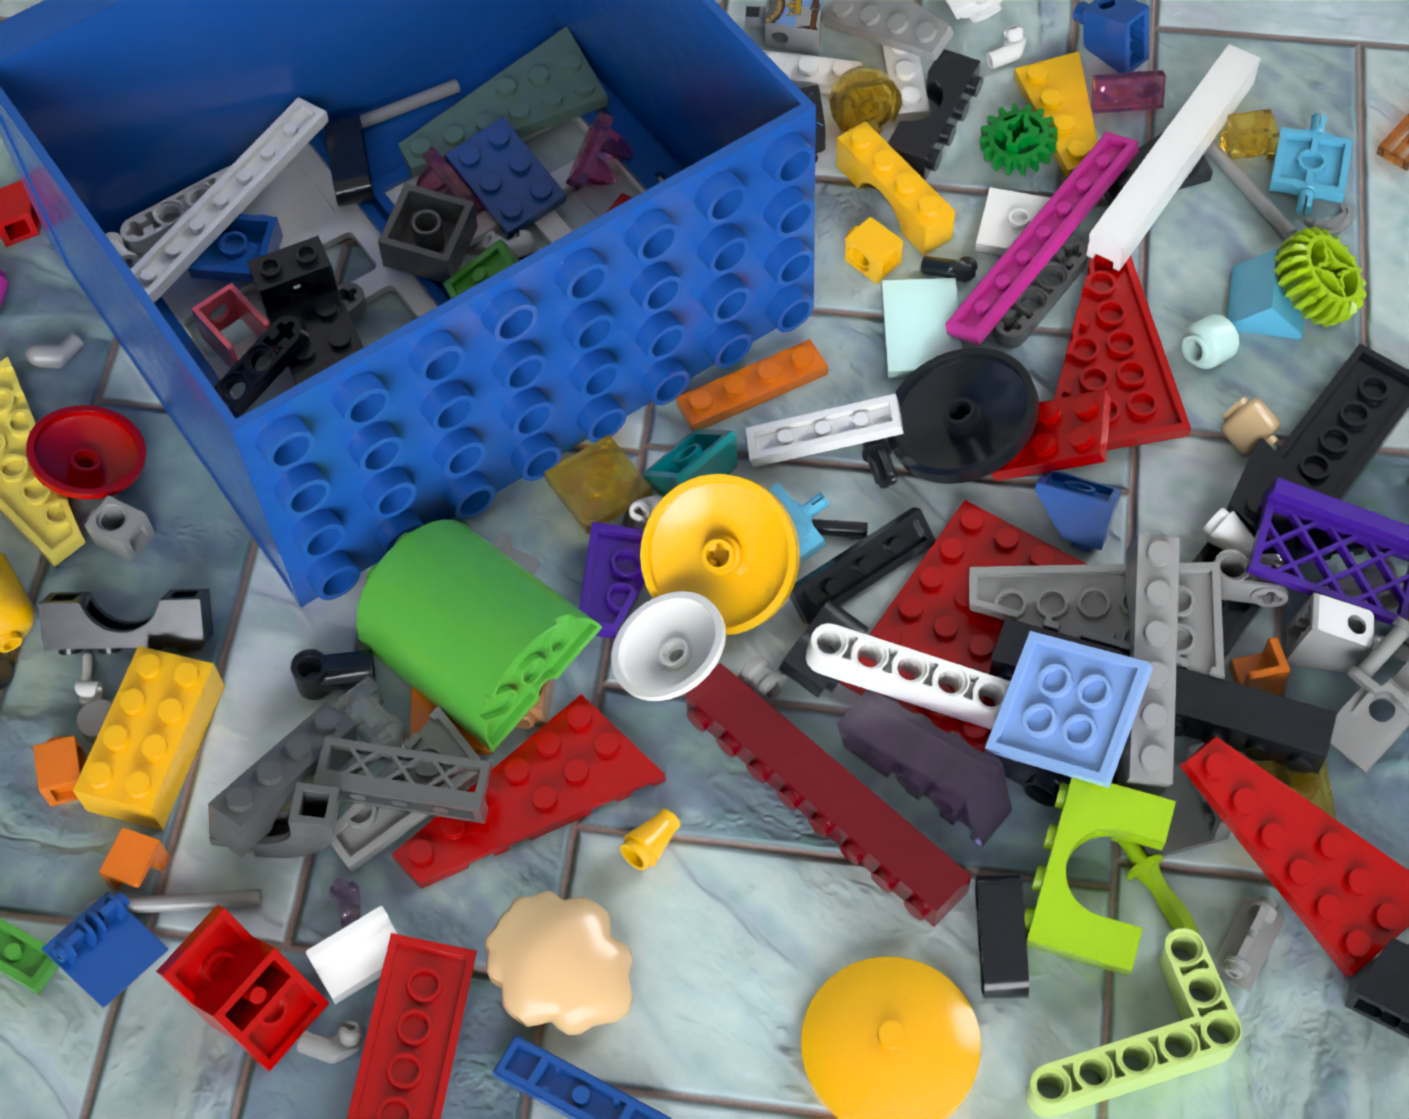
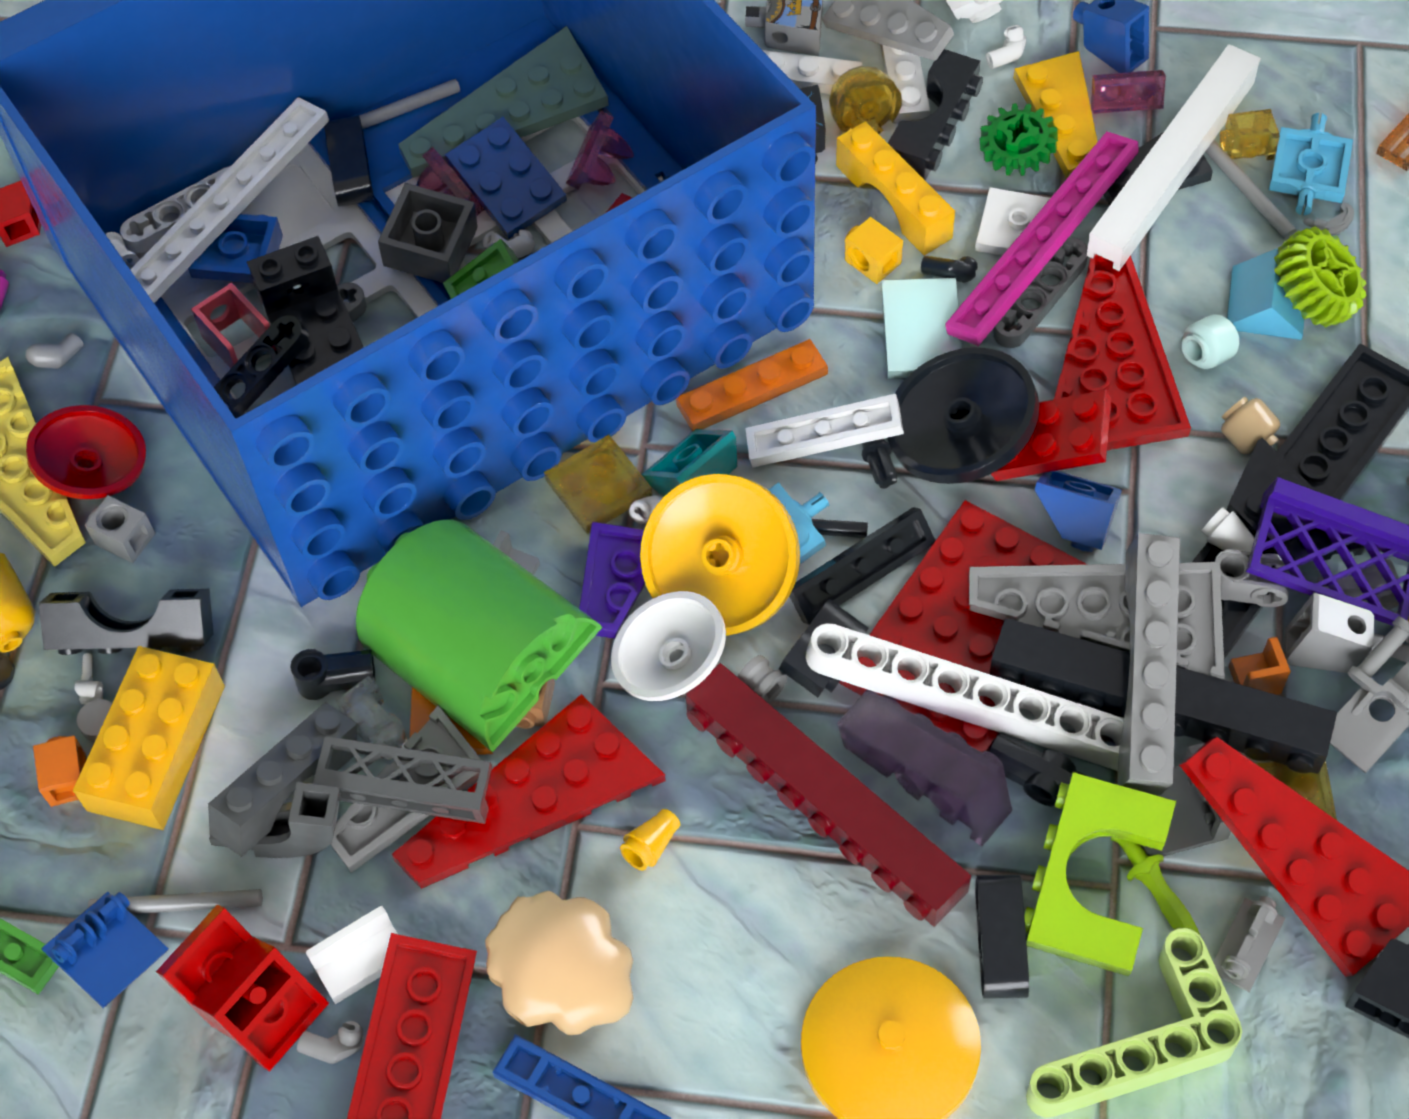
orange panel [98,827,170,890] -> none
clear purple arm [328,877,362,928] -> none
light blue plate [985,631,1153,788] -> none

